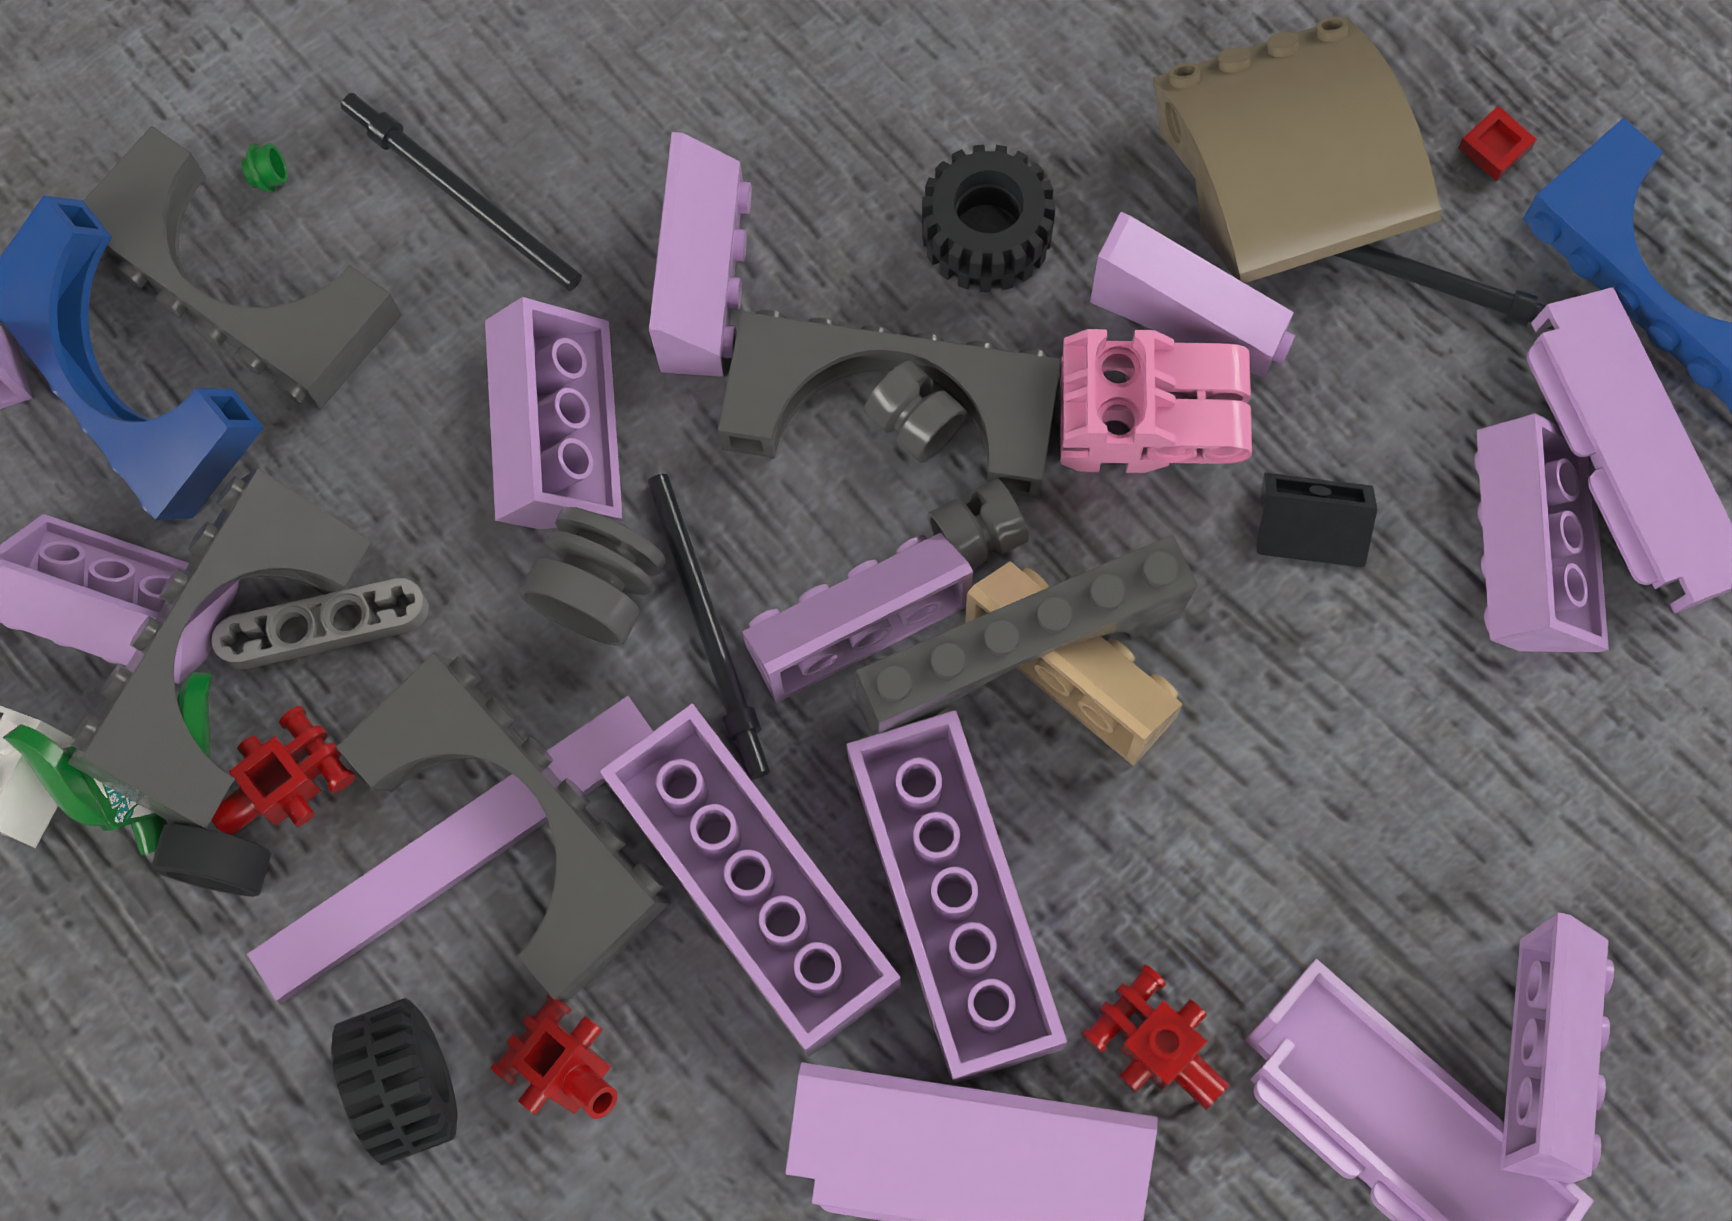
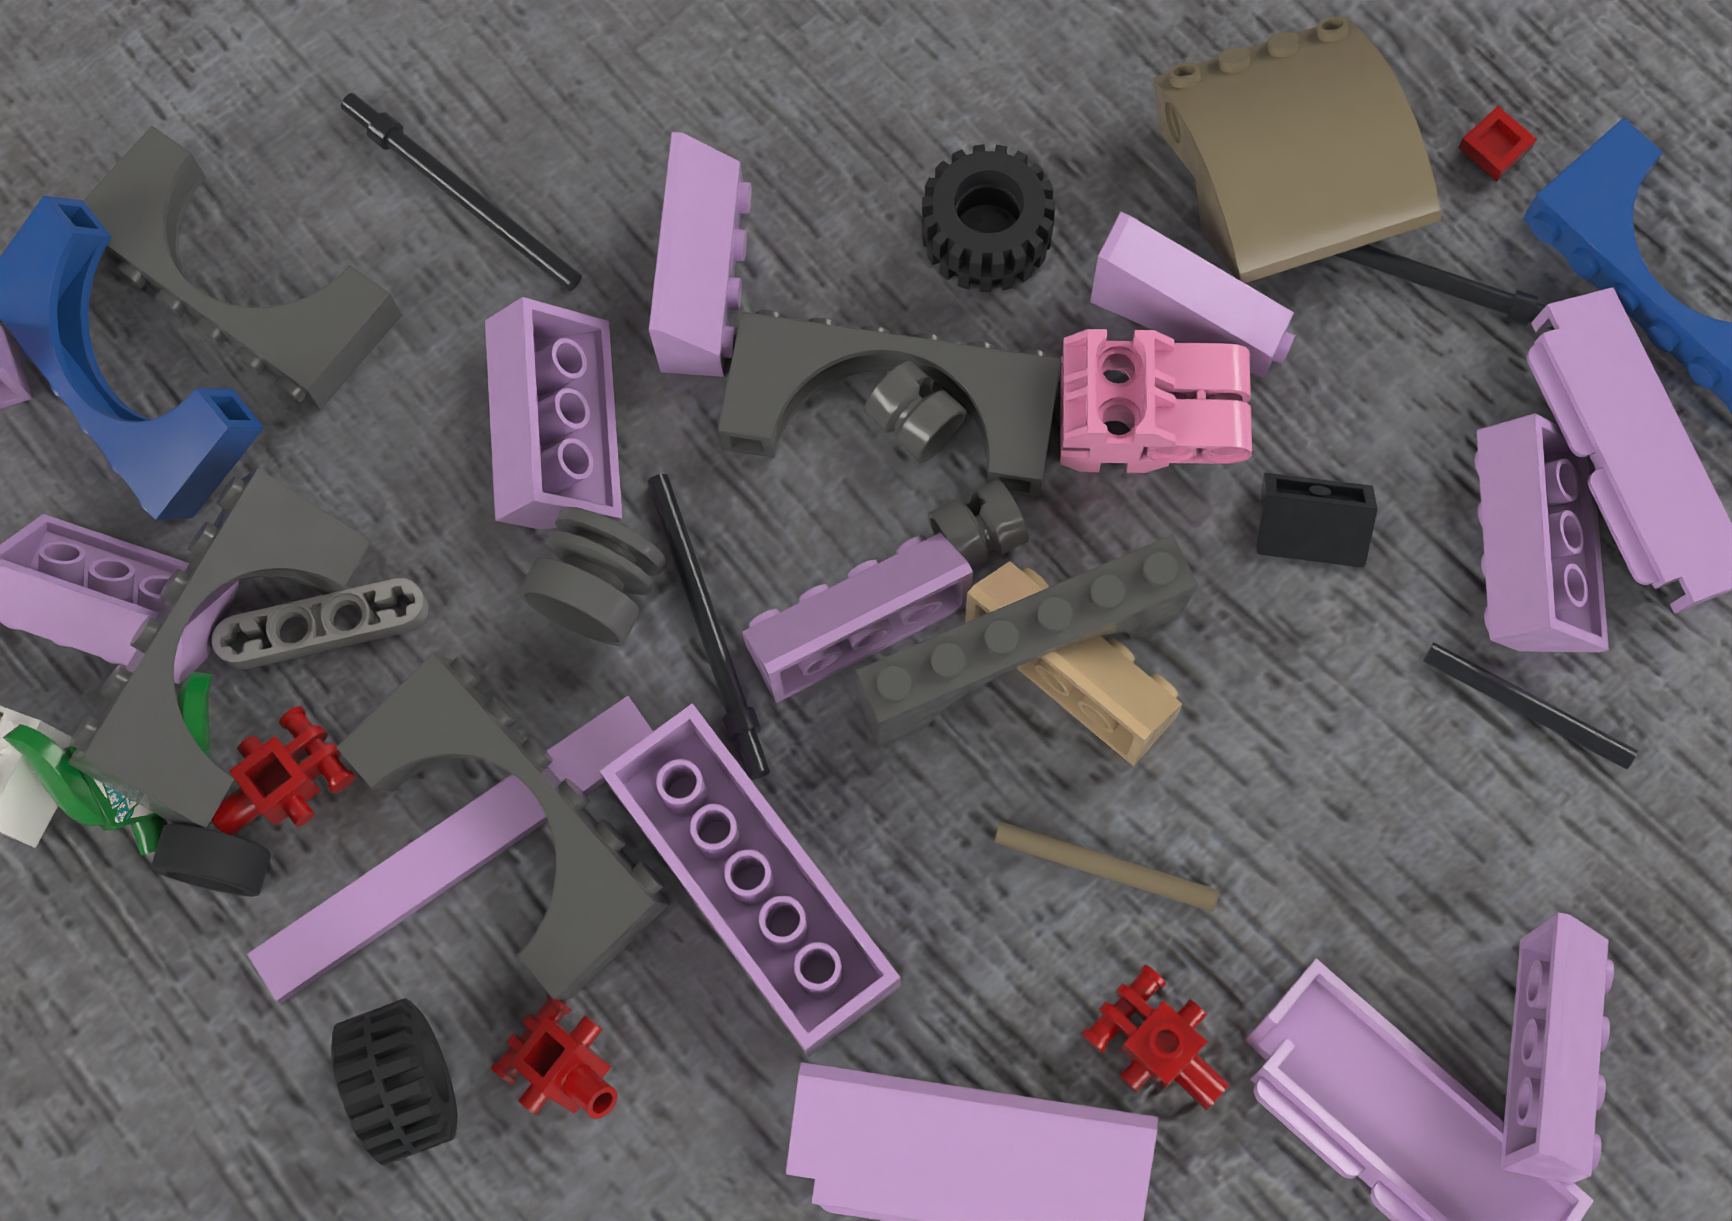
green plate [241,143,288,193] -> none
lavender brick [846,710,1067,1085] -> none
none -> dark tan bar [994,822,1220,912]
none -> black bar [1423,642,1638,770]

